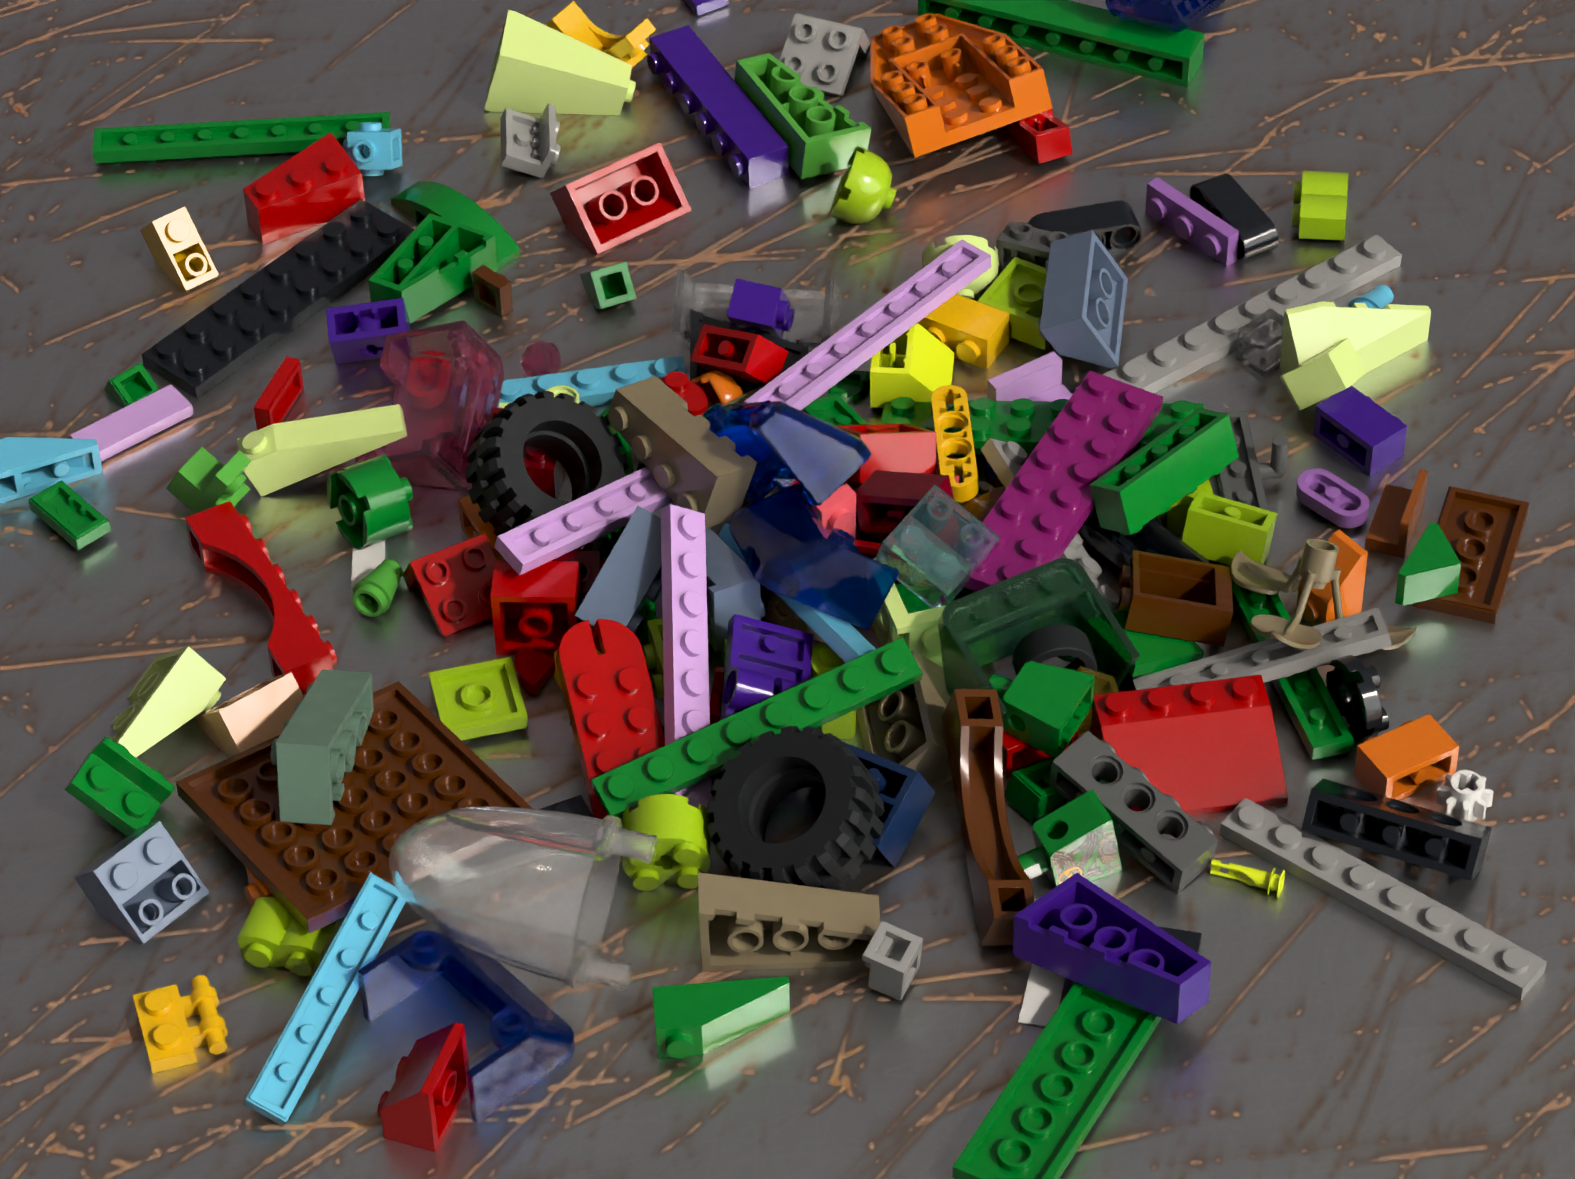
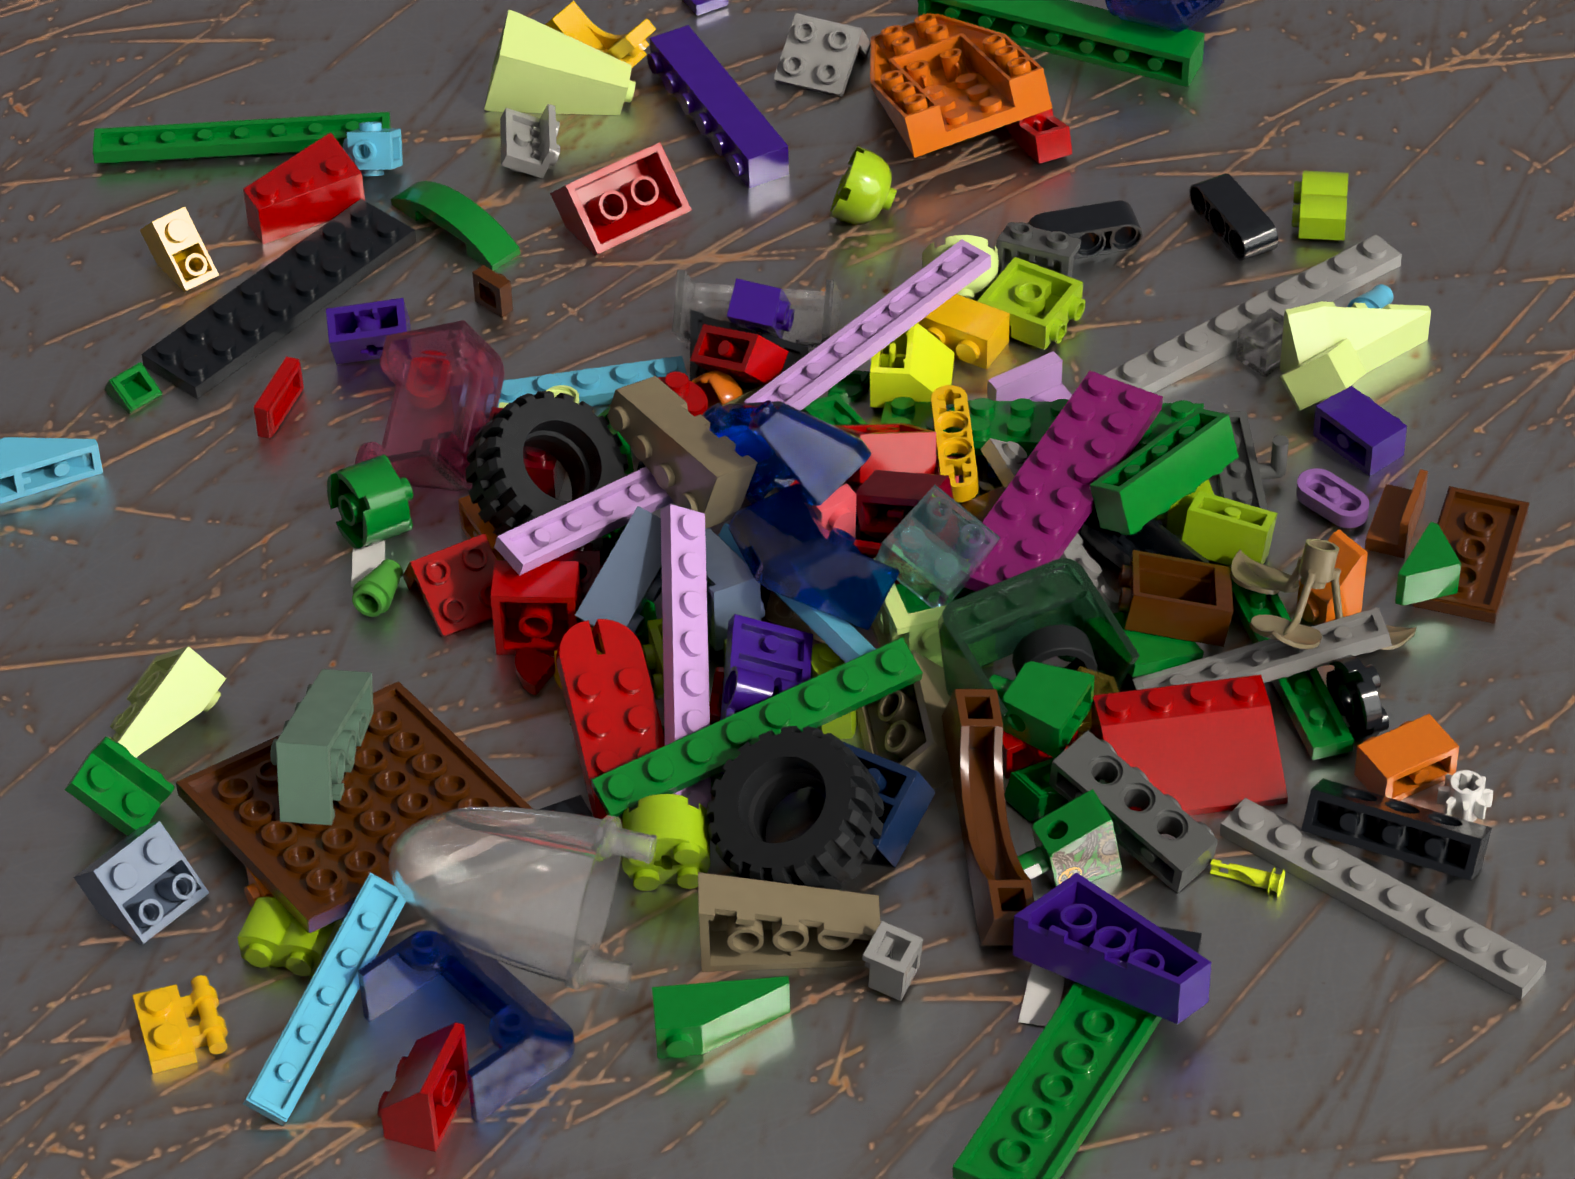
green plate [28,480,111,550] -> none
lavender tile [70,384,194,462] -> none
bright green brick [166,447,251,512] -> none
red arch [185,501,337,695] -> none
light nougat slope [194,672,304,758] -> none
yellowish green wedge [237,404,407,497] -> none
green wedge [368,213,498,324] -> none
lime plate [428,657,529,741] -> none
clear pink plate [521,340,561,377] -> none
green brick [580,262,637,309] -> none
bright green wedge [734,53,871,179] -> none
sand blue slope [1038,230,1128,368] -> none
medium lavender plate [1145,177,1239,267] -> none

